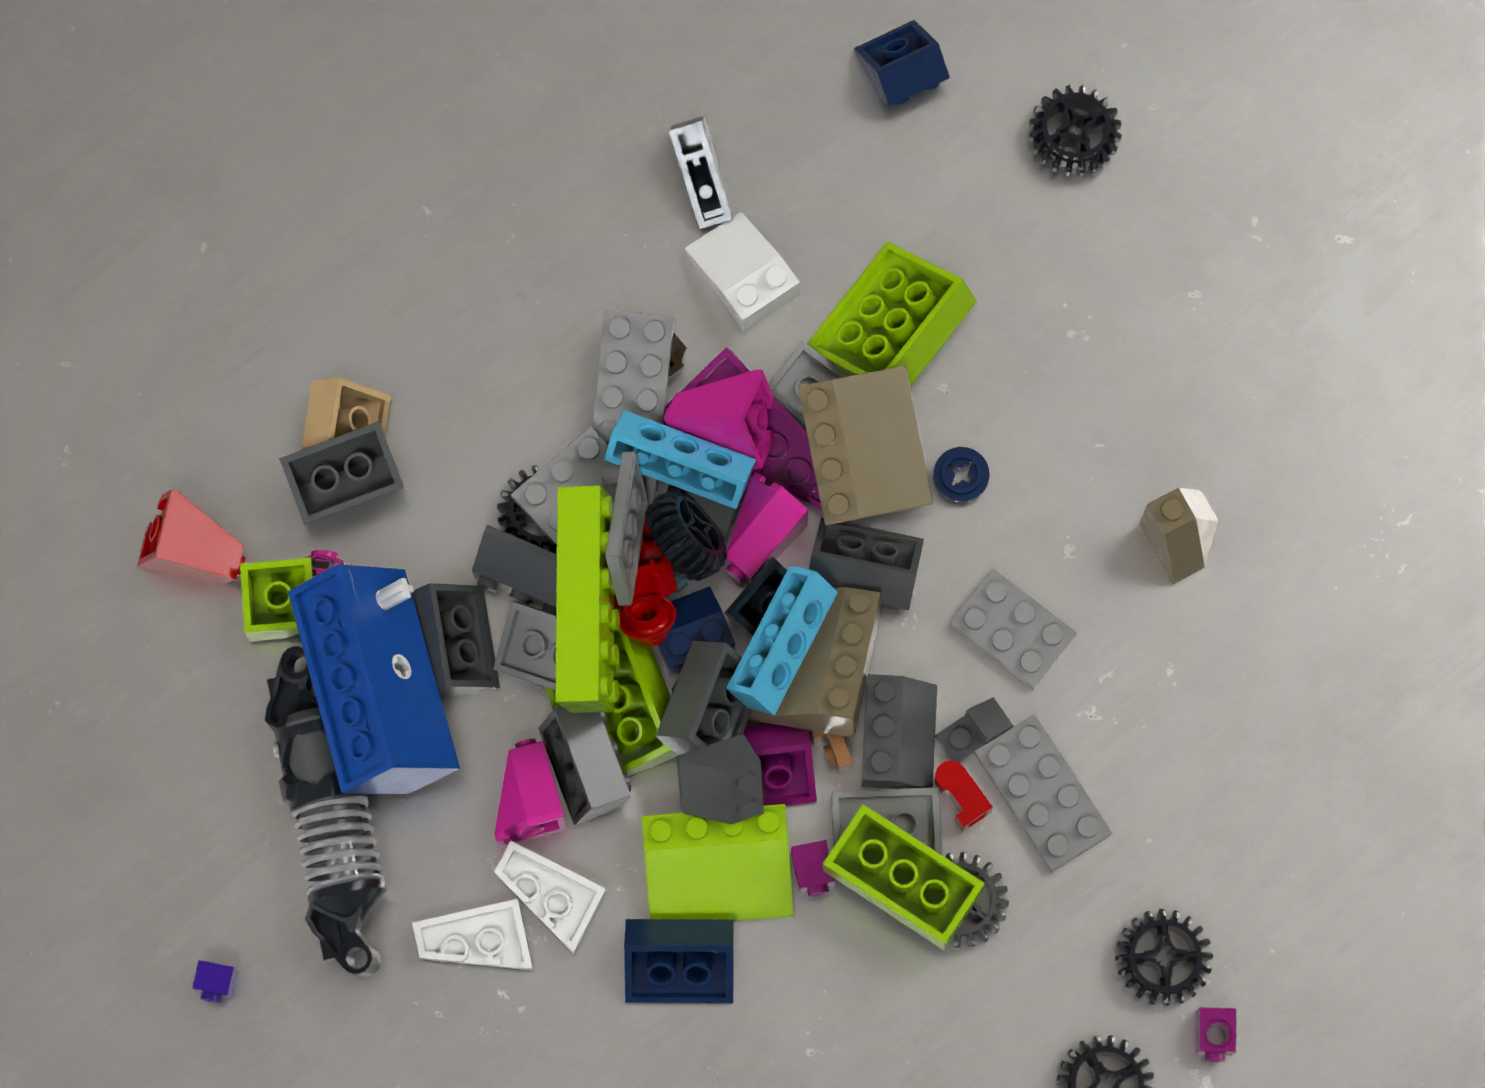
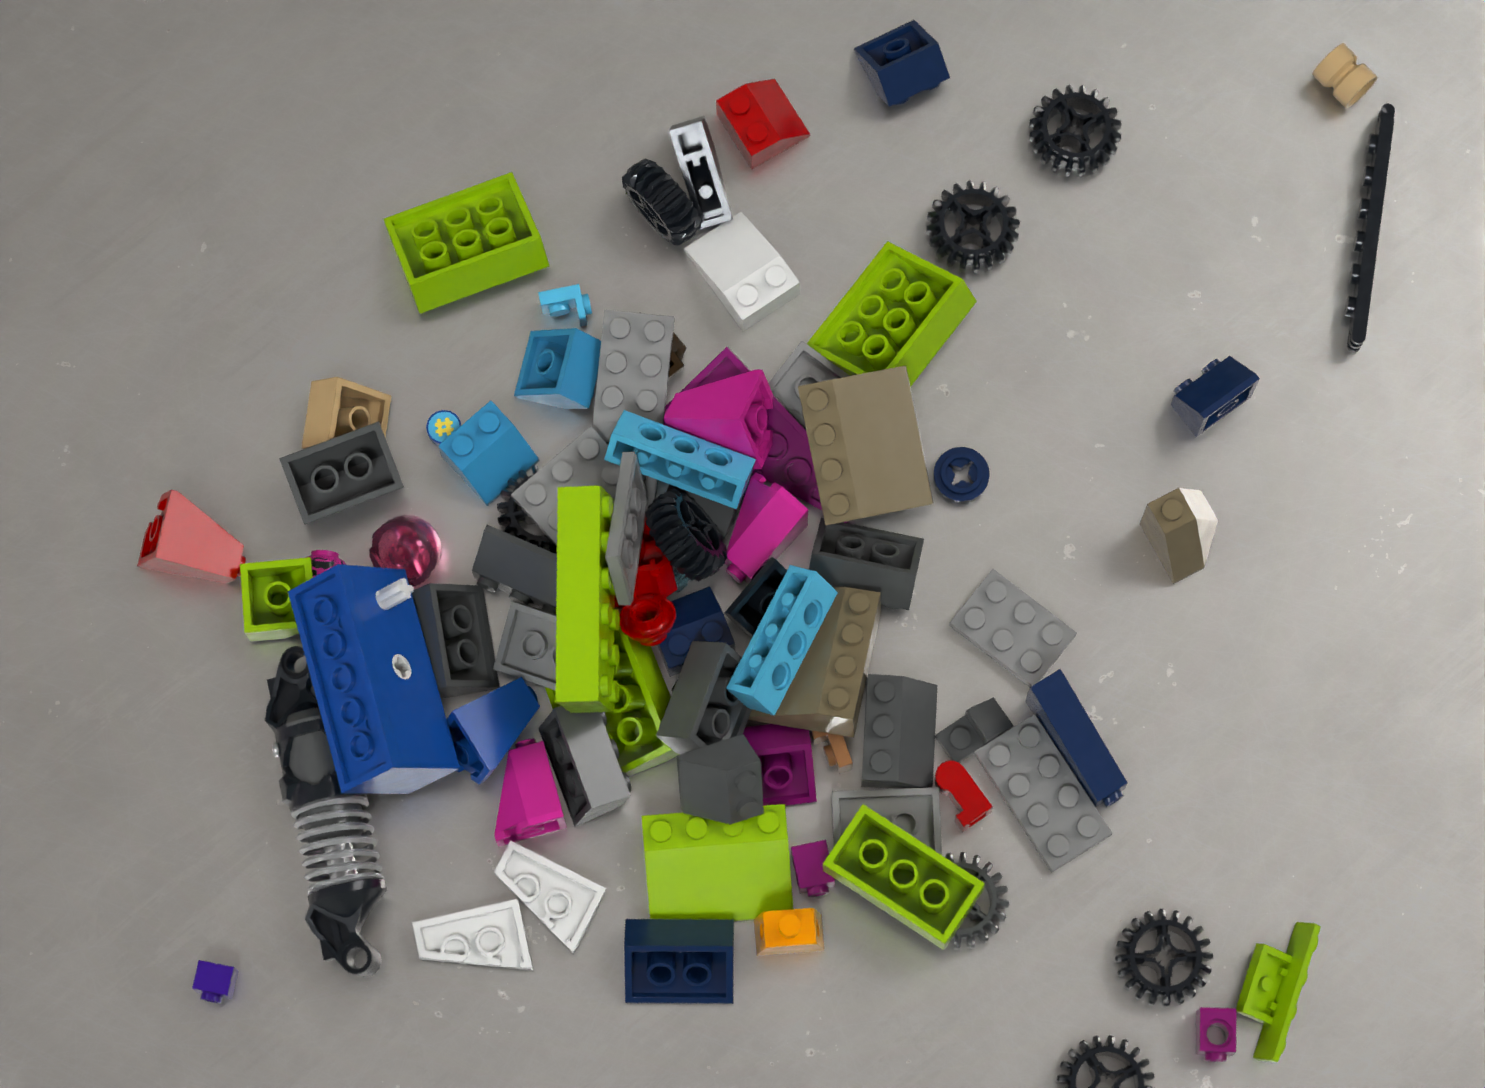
none -> clear pink cylinder [369,514,442,586]
none -> lime slope [383,172,550,314]
none -> tile [426,410,461,445]
none -> dark azure slope [438,400,540,506]
none -> blue slope [447,677,540,784]
none -> dark azure slope [514,328,601,409]
none -> medium azure bracket [538,284,592,327]
none -> black gear [622,158,701,246]
none -> red slope [716,79,810,170]
none -> light orange torso [754,908,825,956]
none -> black gear [926,180,1020,274]
none -> dark blue slope [1025,669,1128,807]
none -> dark blue slope [1171,356,1260,437]
none -> lime bracket [1236,922,1321,1063]
none -> tan wheel [1312,43,1378,109]
none -> black hinge [1345,104,1395,353]

